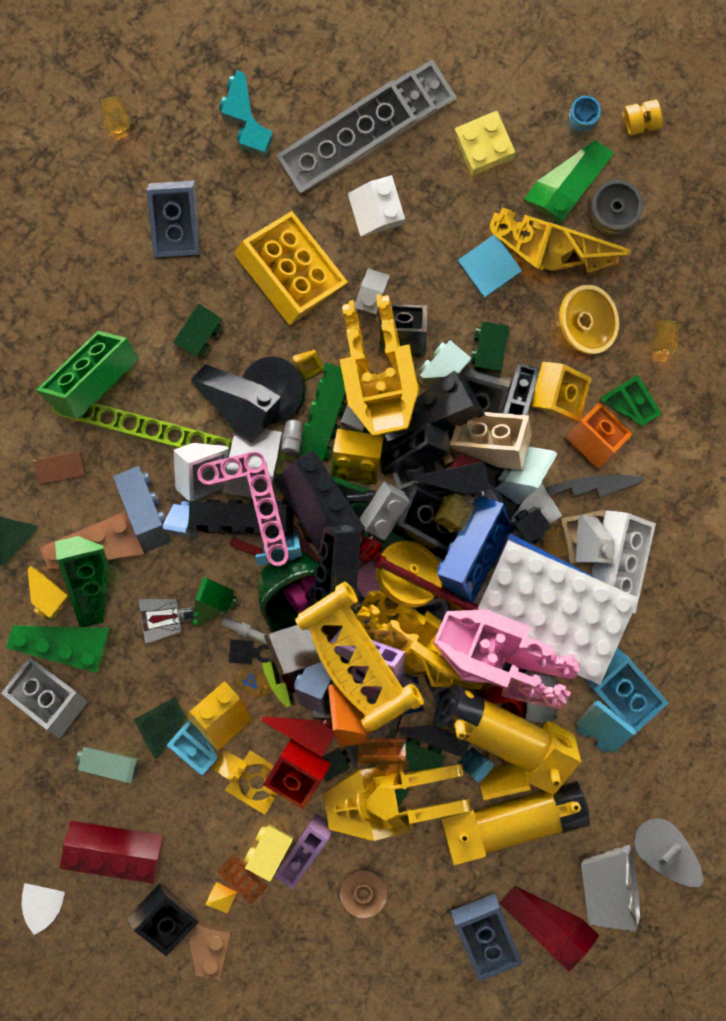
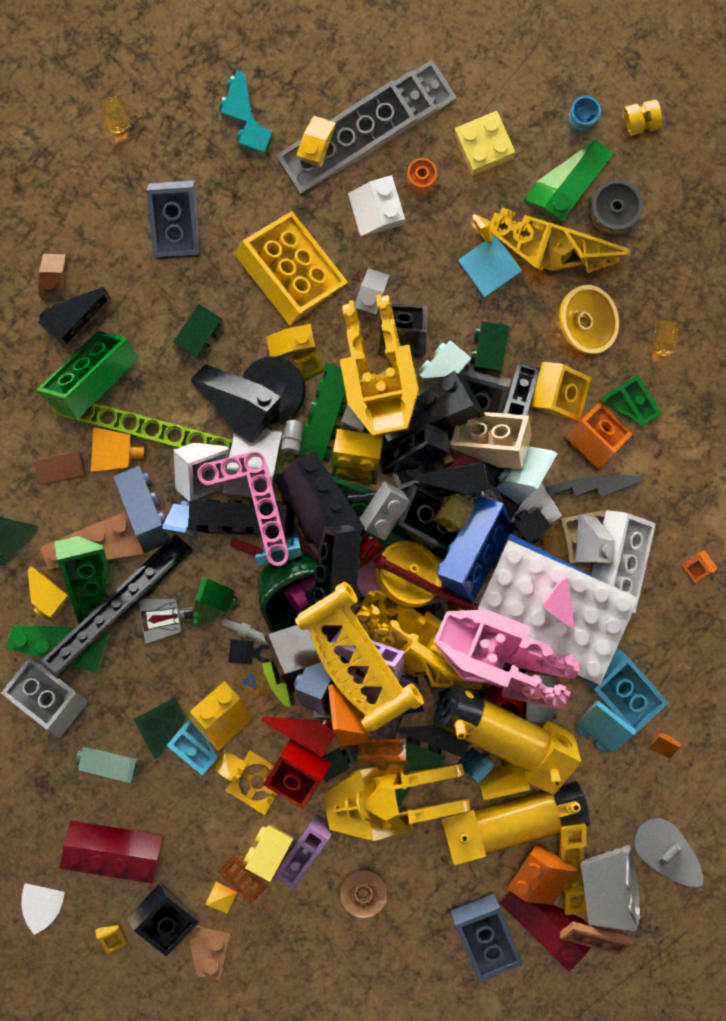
none -> reddish brown slope [38,254,67,301]
none -> black slope [38,287,111,348]
none -> black tile [40,534,192,679]
none -> light orange torso [91,427,145,474]
none -> yellow slope [95,925,128,955]
none -> yellow slope [266,324,316,358]
none -> yellow slope [297,116,336,167]
none -> orange wheel [407,158,437,195]
none -> yellow slope [473,214,493,244]
none -> orange slope [507,843,577,905]
none -> bright pink slope [542,576,575,627]
none -> yellow slope [559,823,587,915]
none -> nougat tile [560,922,633,954]
none -> orange slope [650,733,681,758]
none -> orange slope [682,550,717,585]

